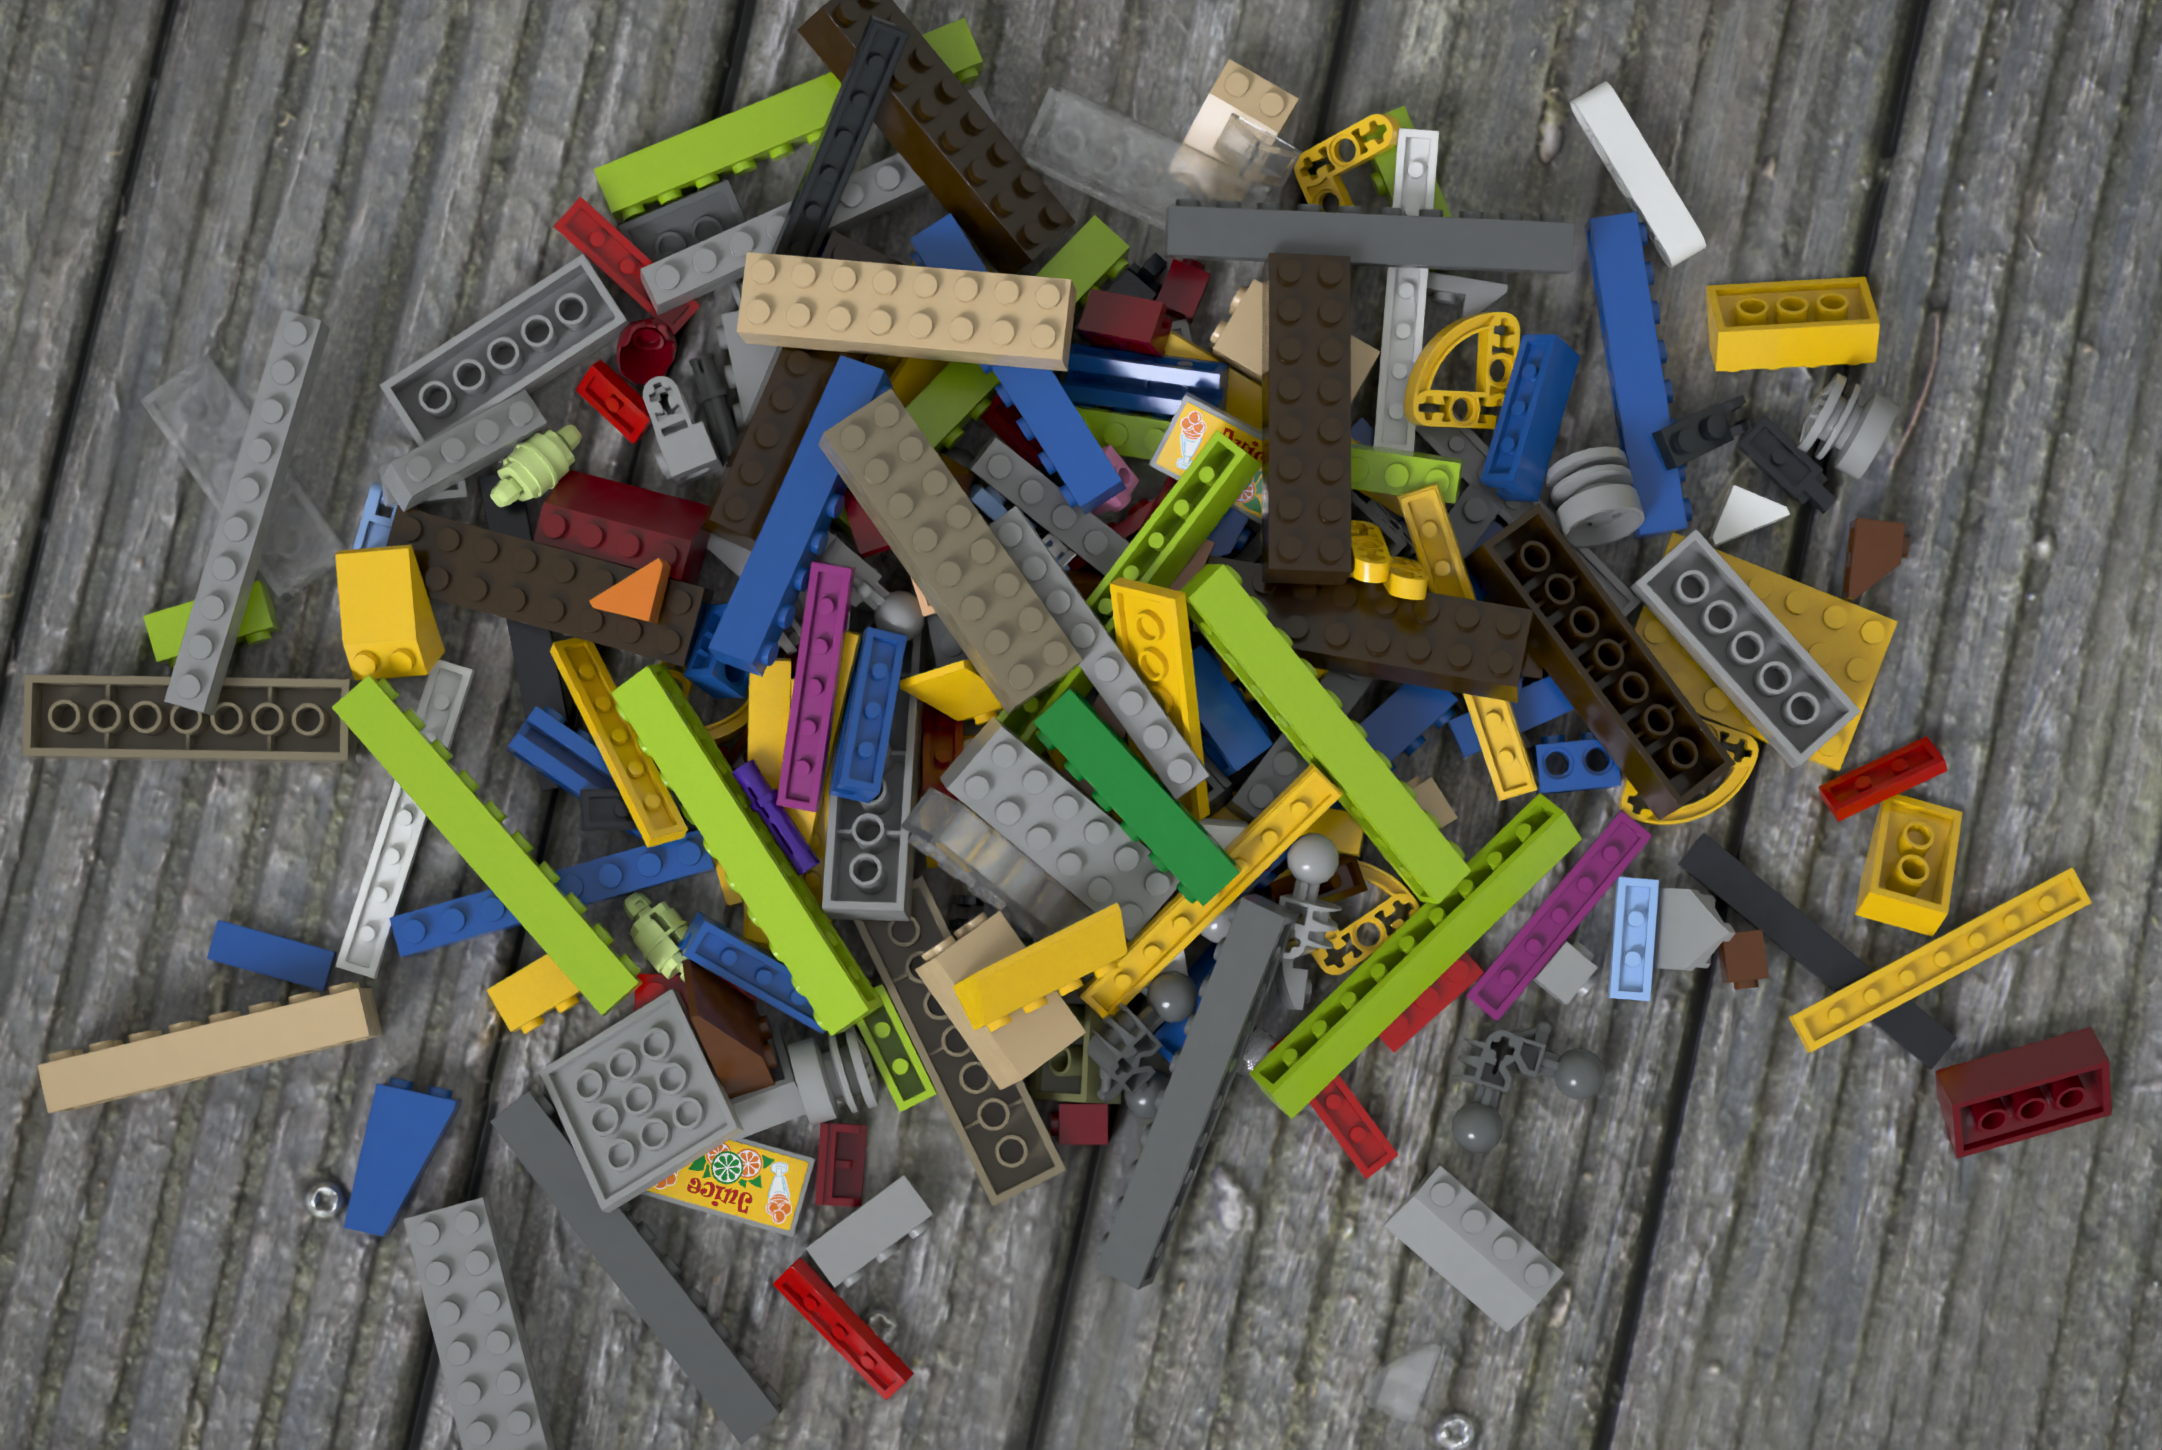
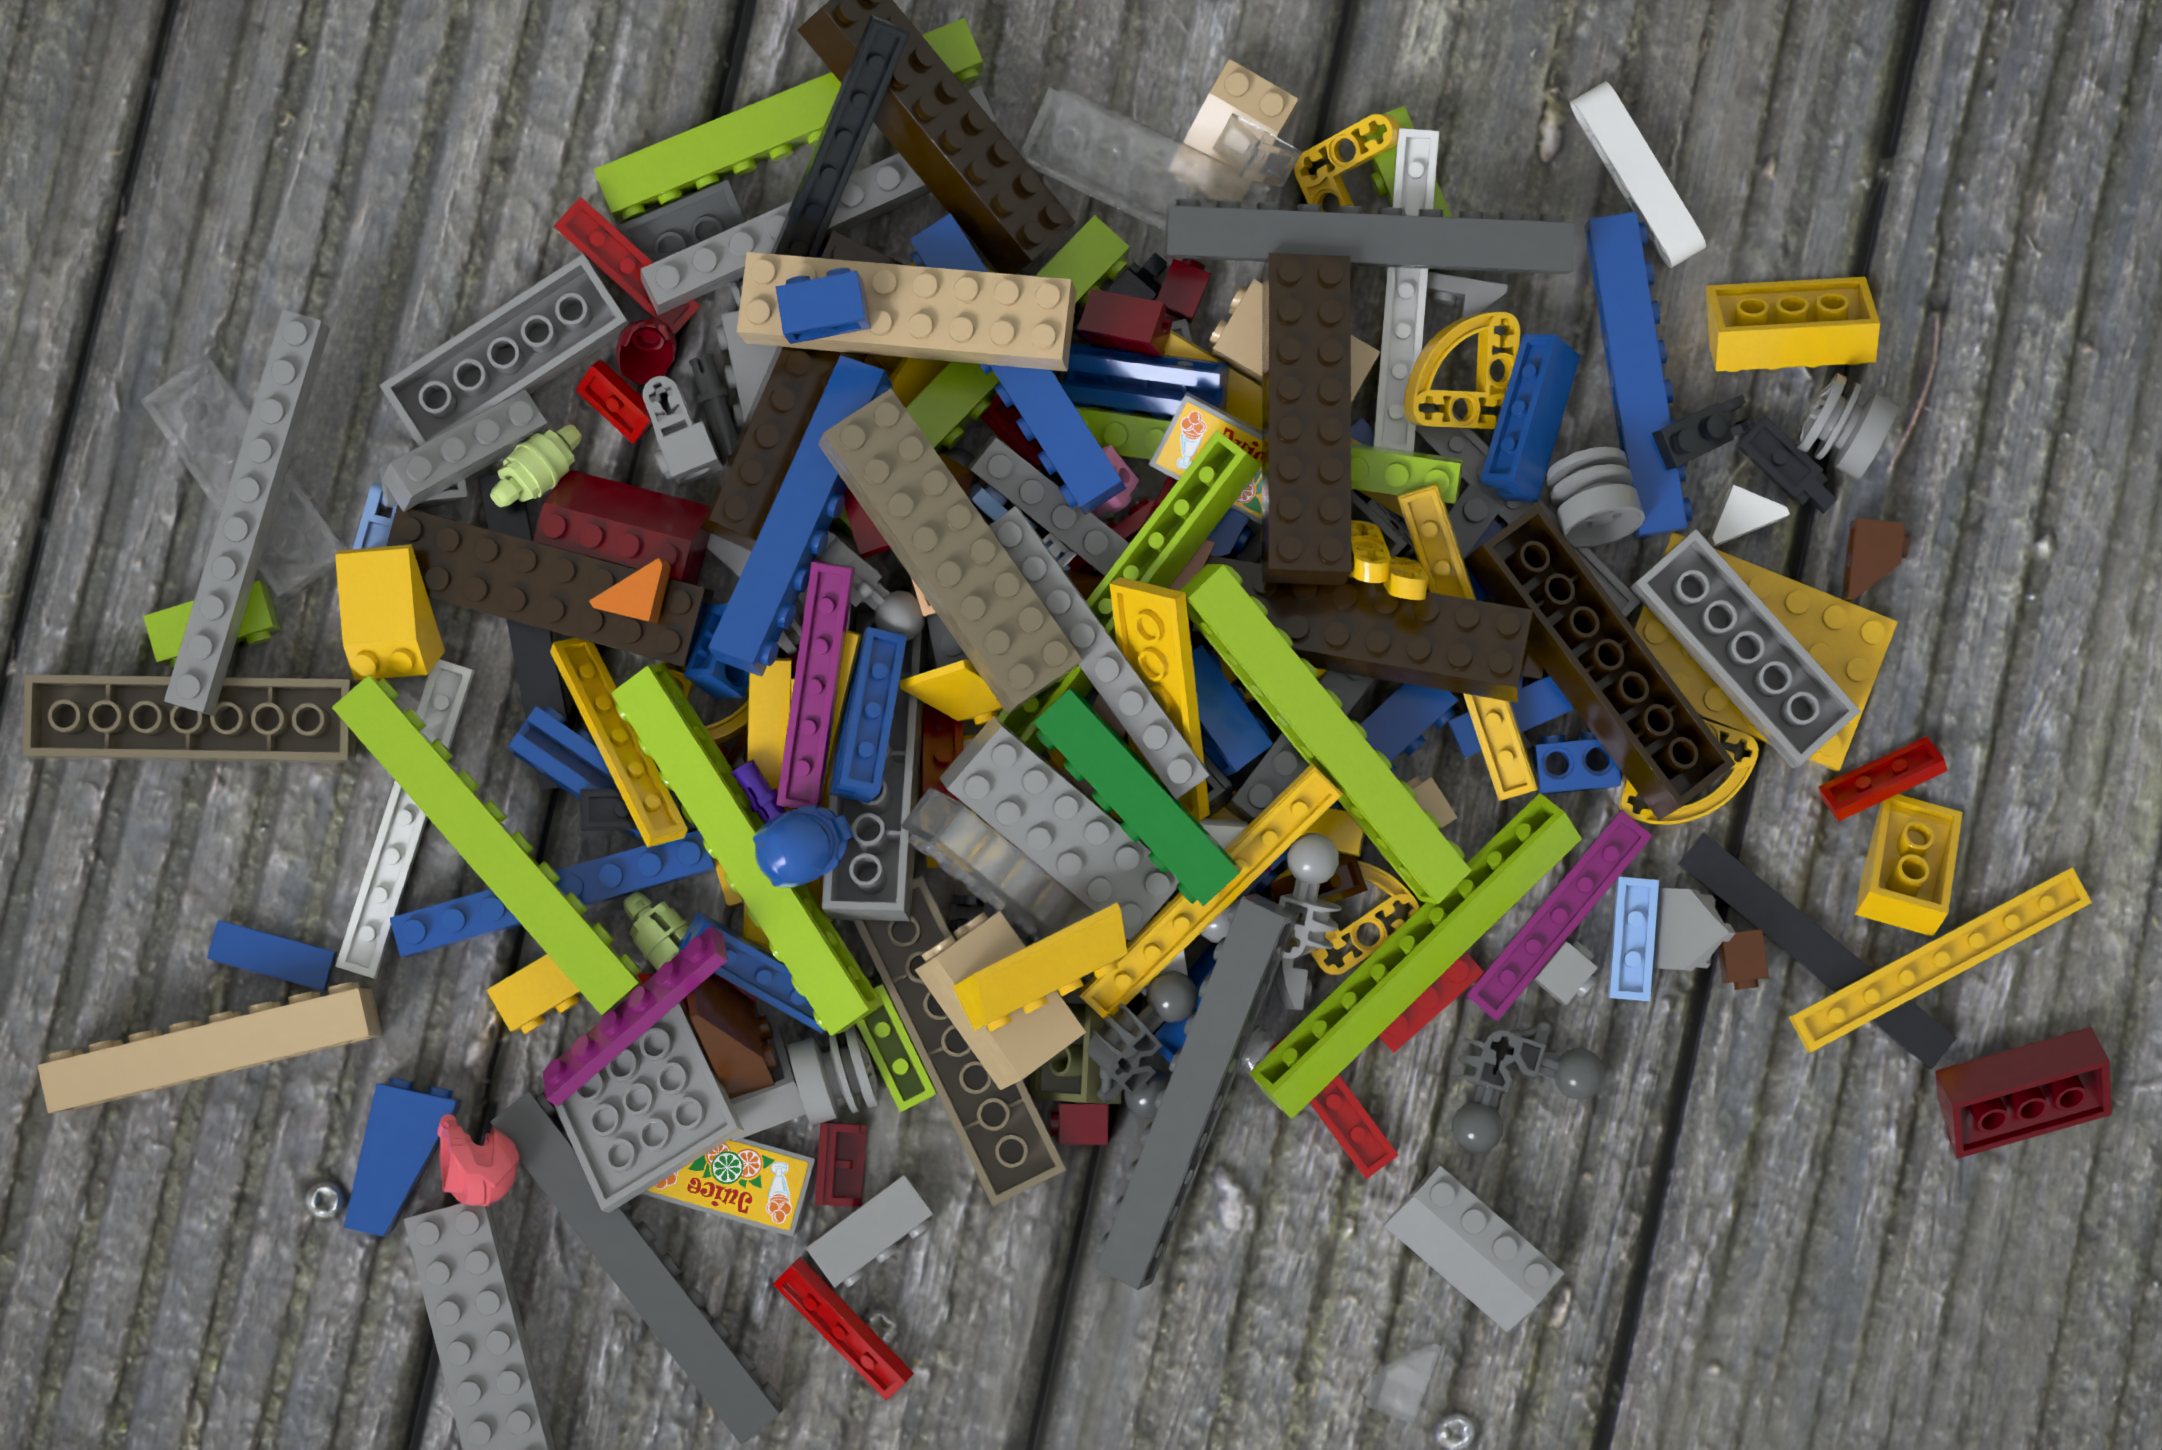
none -> coral helmet [437,1114,520,1207]
none -> magenta plate [543,926,728,1107]
none -> blue helmet [753,804,854,888]
none -> blue brick [775,268,871,344]

